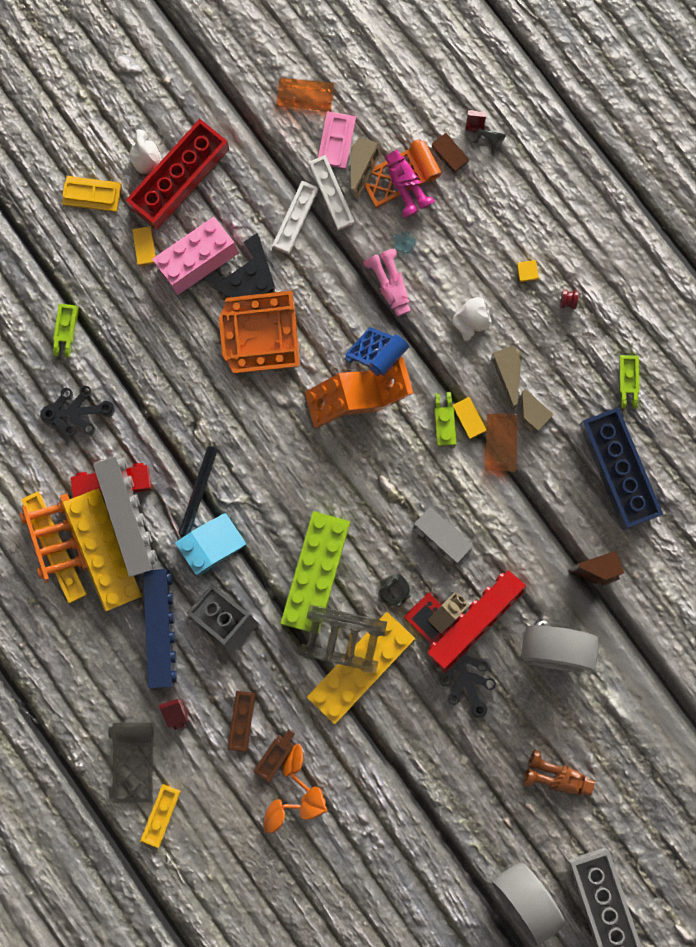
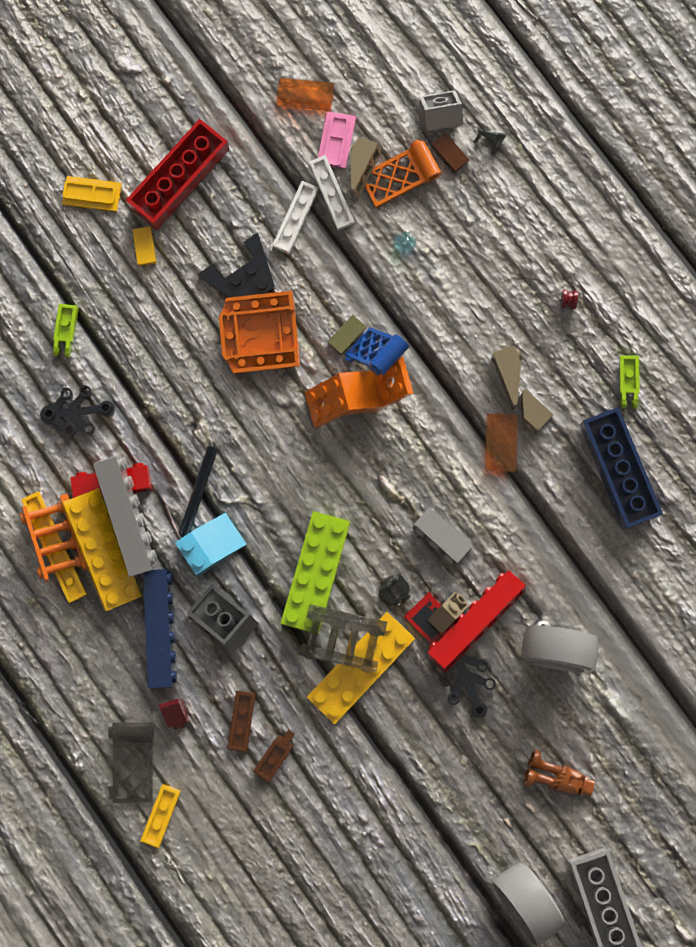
white piece [130,130,161,174] -> none
bright pink brick [152,217,239,295] -> none
orange plant [264,743,328,834] -> none
bright pink piece [363,249,411,317] -> none
dark pink piece [385,150,435,218] -> none
lime hinge [434,392,456,446] -> none
white piece [452,297,492,341] -> none
yellow tile [452,397,487,440] -> none
dark red tile [466,110,487,131] -> none
yellow tile [517,260,539,282] -> none
reddish brown slope [570,551,624,586] -> none
none -> olive tile [327,315,367,355]
none -> light grey slope [419,90,464,132]

